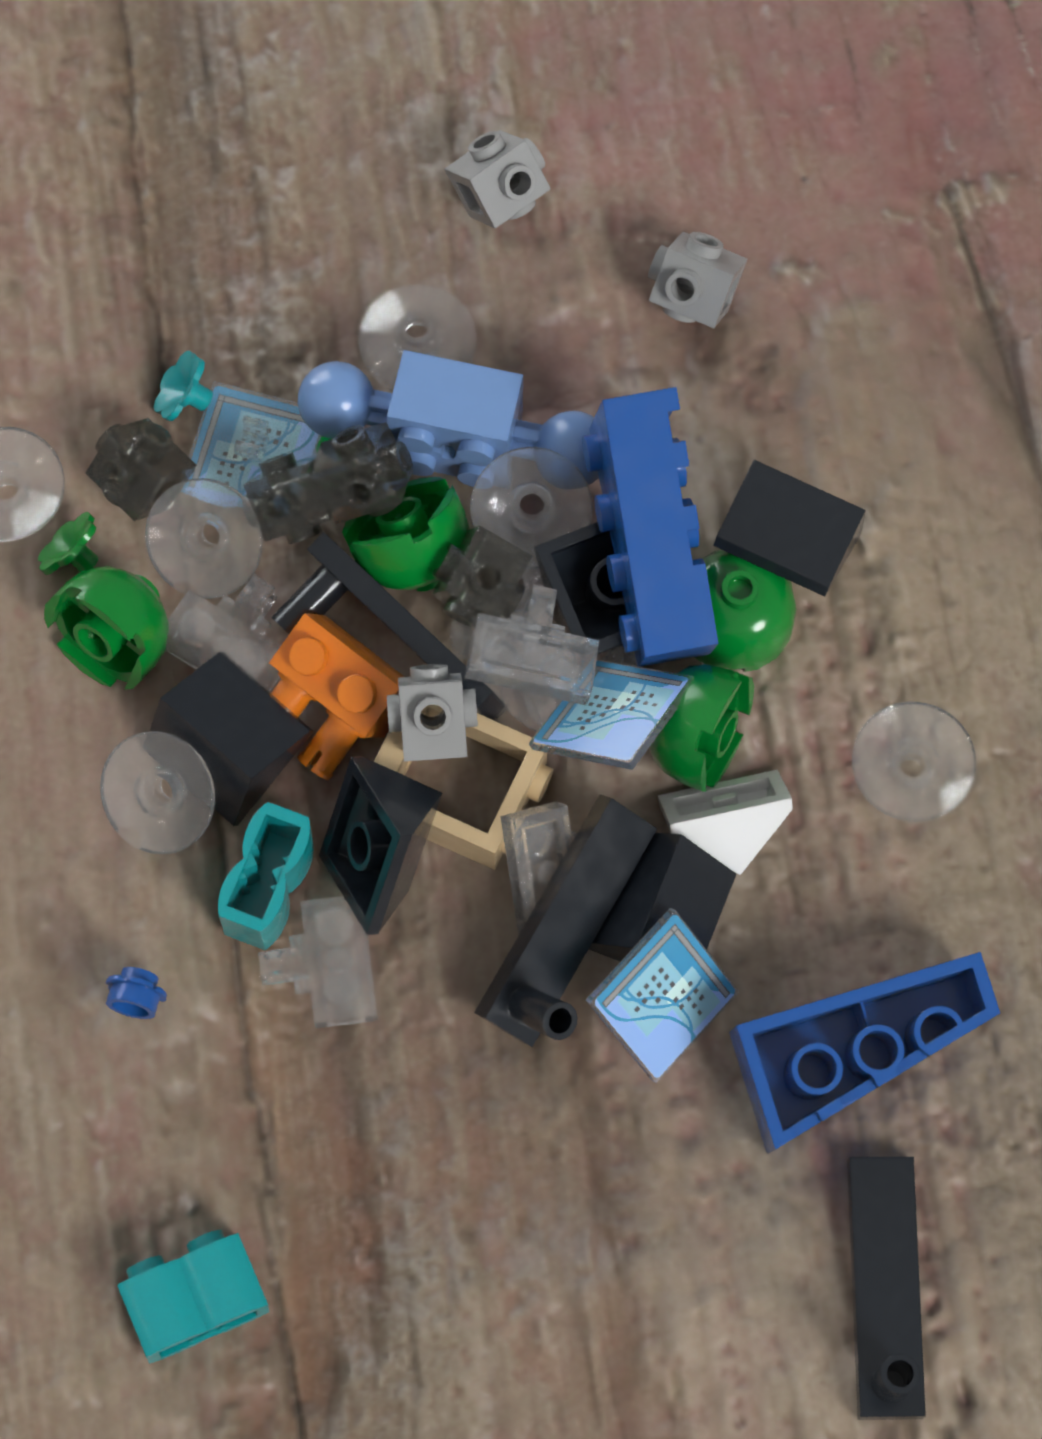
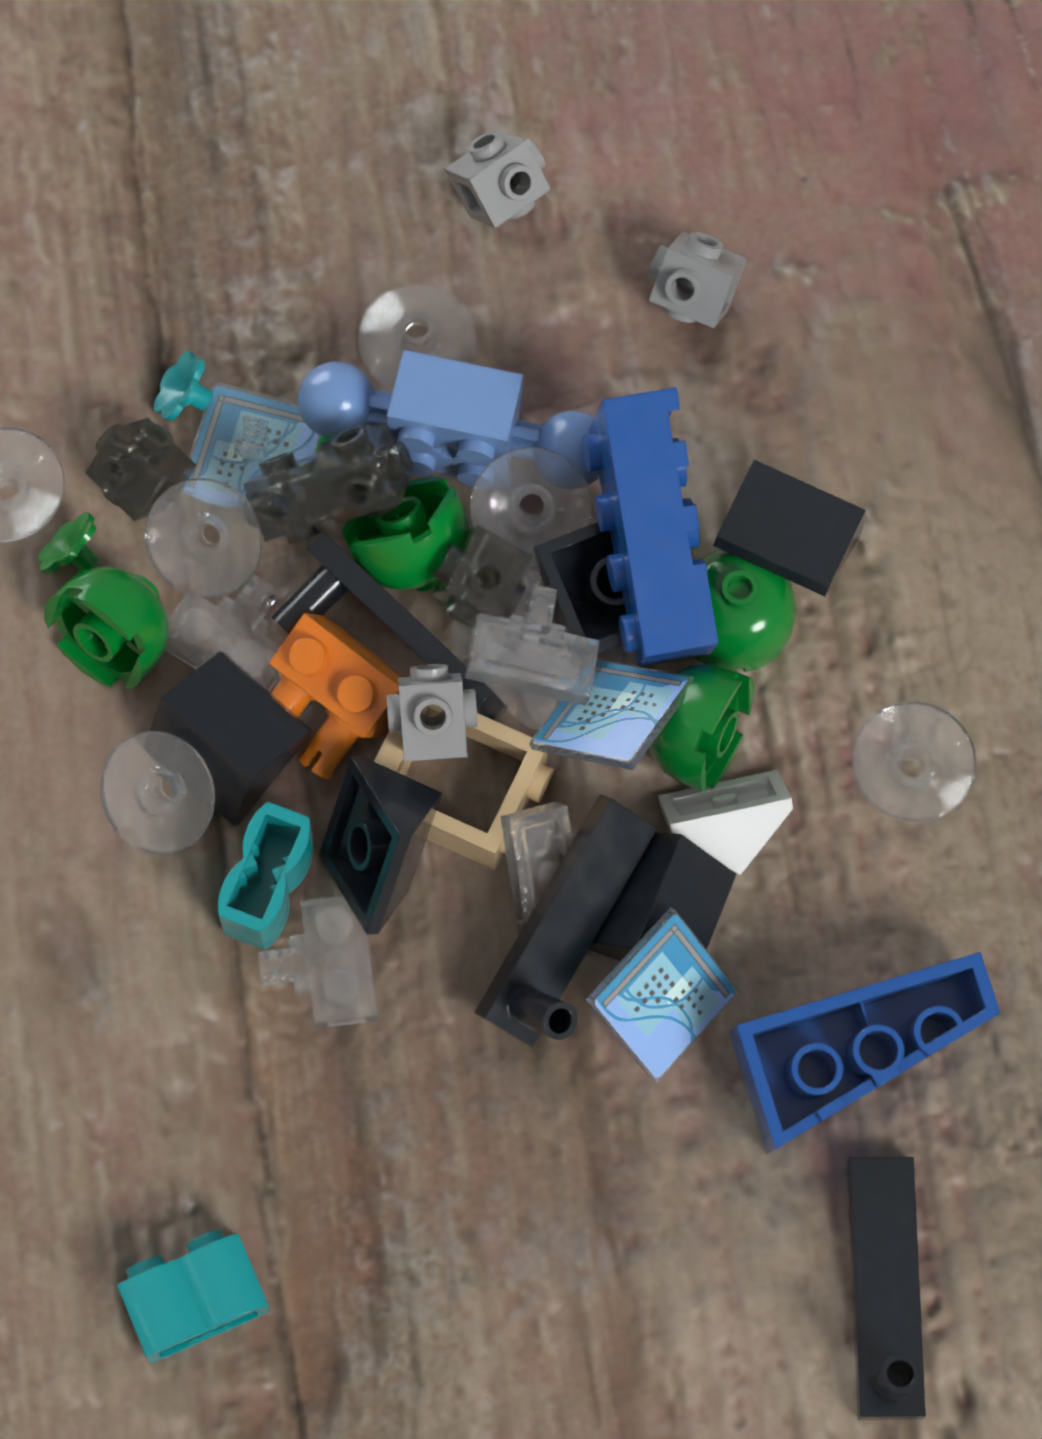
blue plate [106,967,167,1019] -> none

